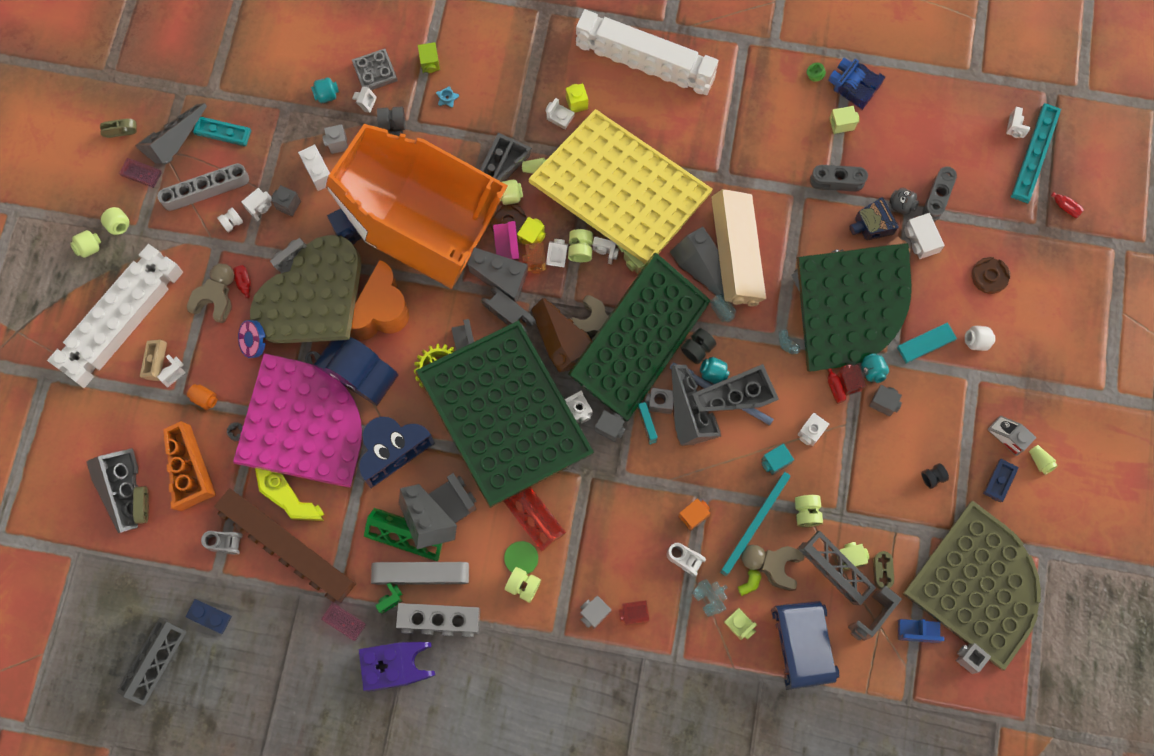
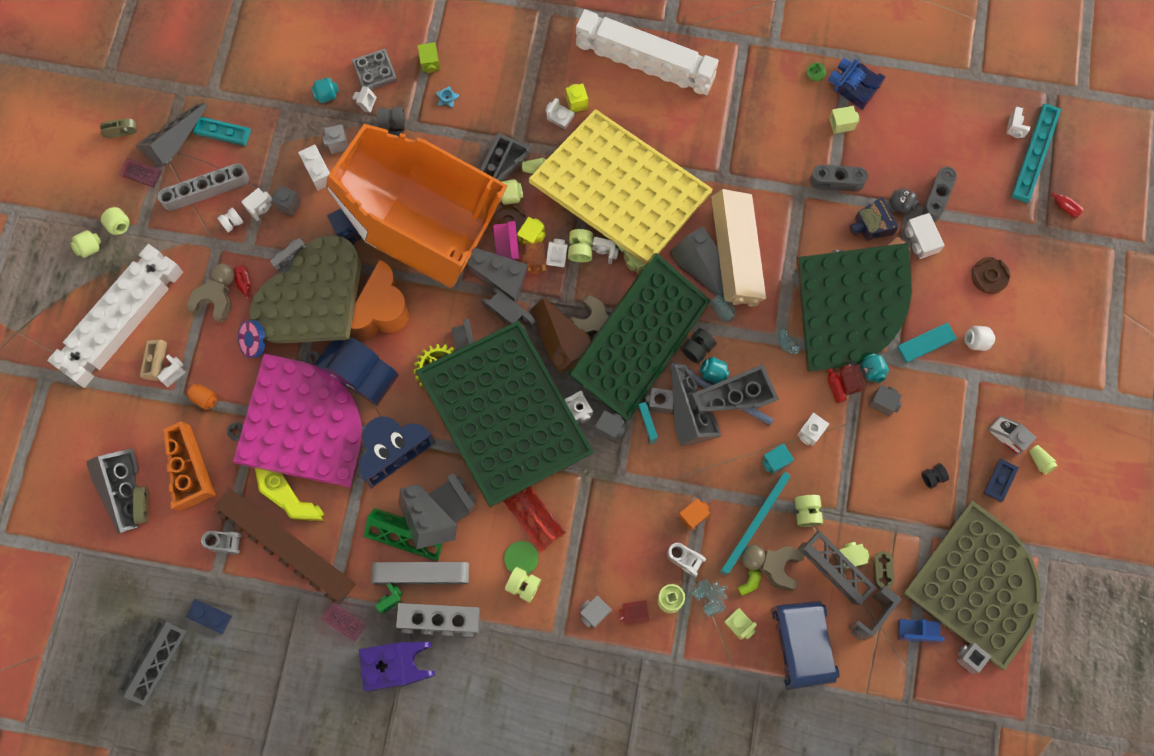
none -> yellowish green wheel [657,584,685,614]

